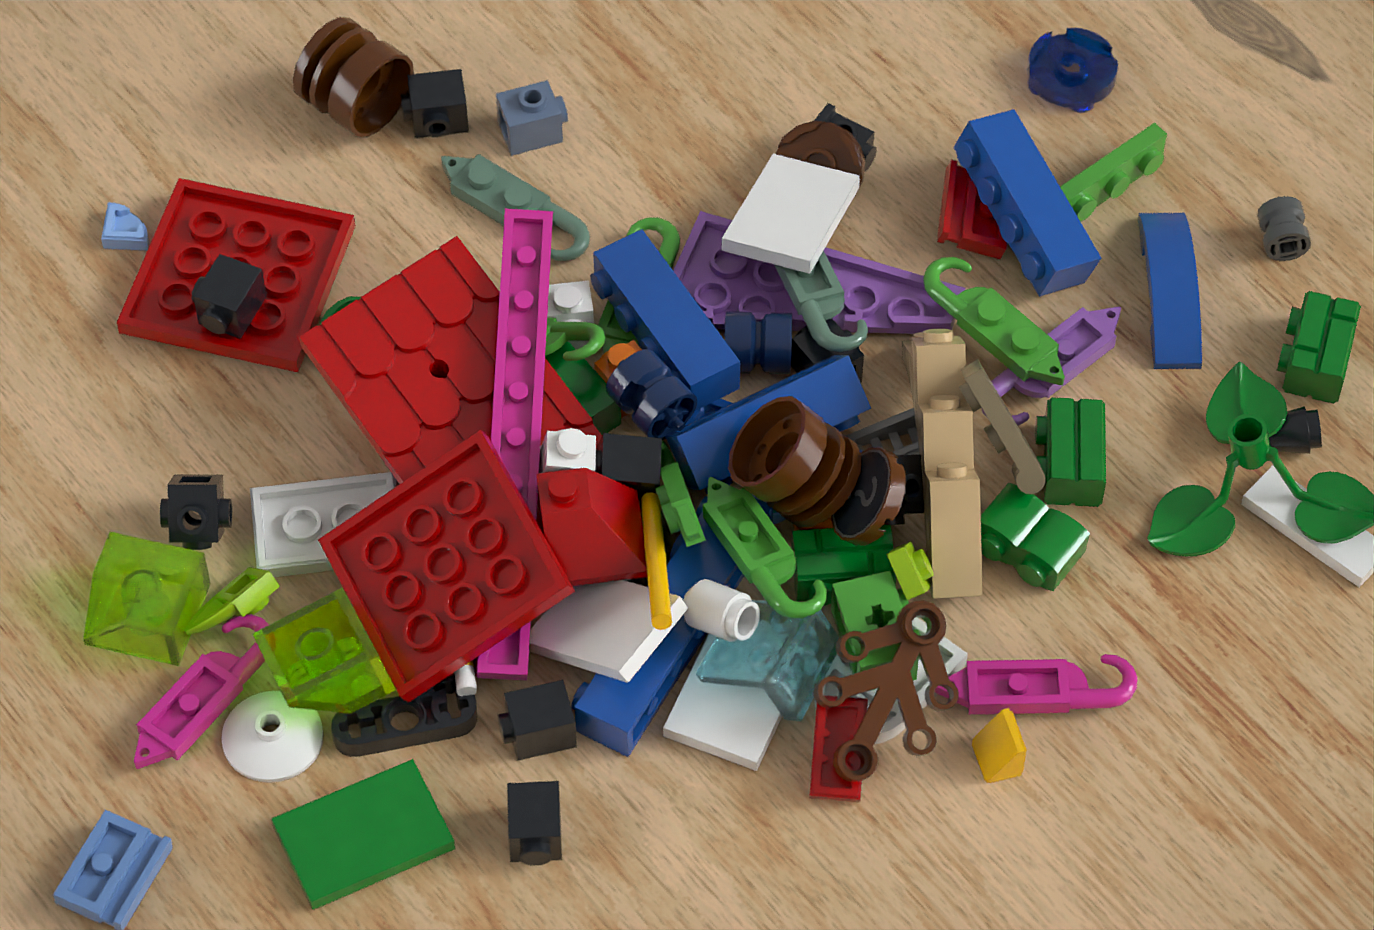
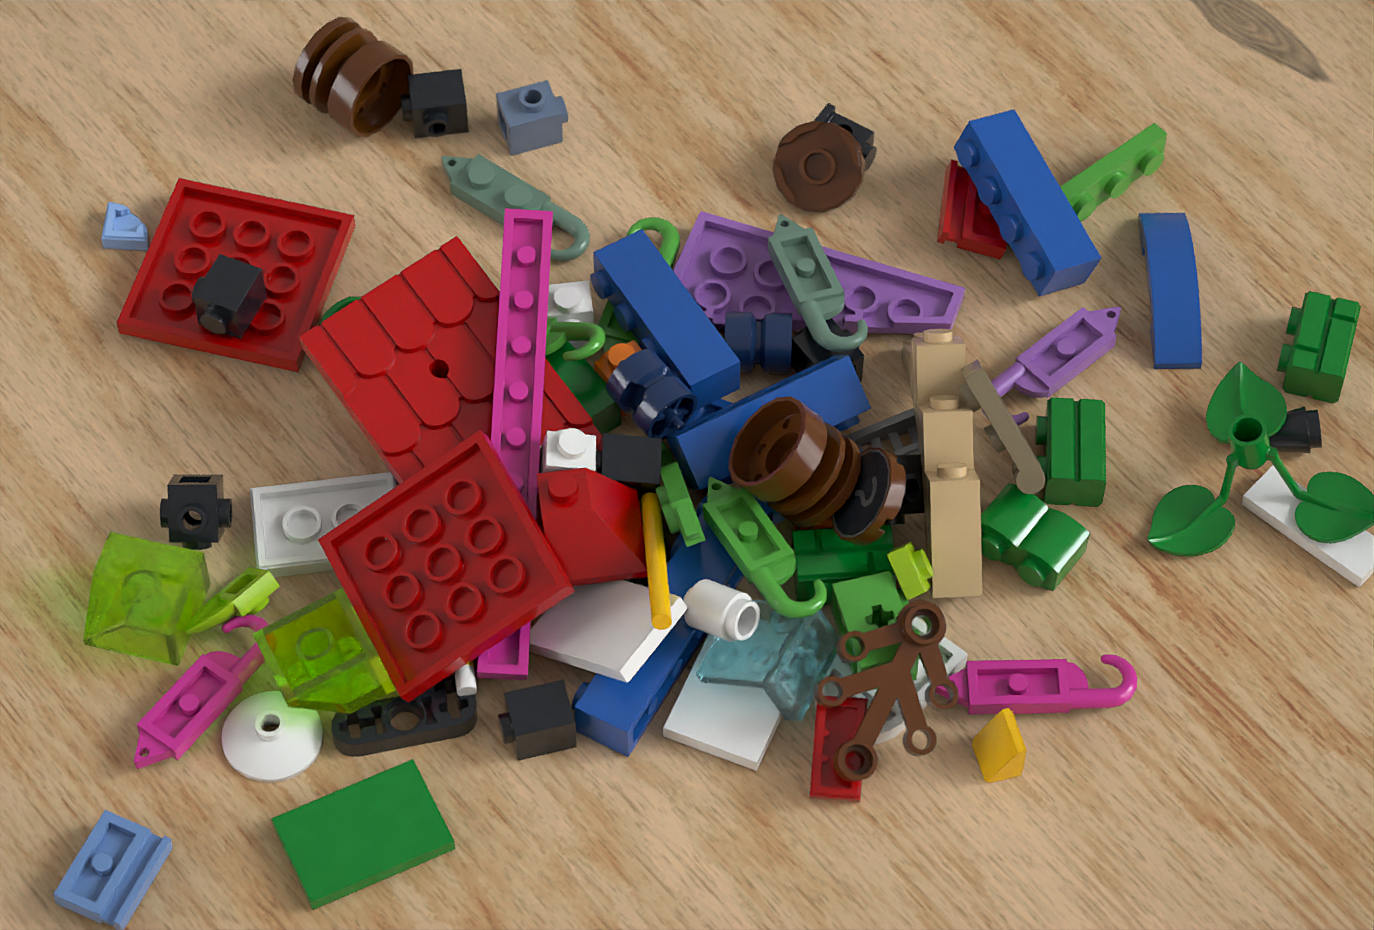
black brick [507,781,562,866] -> none
white tile [722,154,860,274] -> none
bright green plate [923,257,1065,386] -> none
clear blue plate [1027,28,1118,113] -> none
dark grey wheel [1257,196,1311,261] -> none

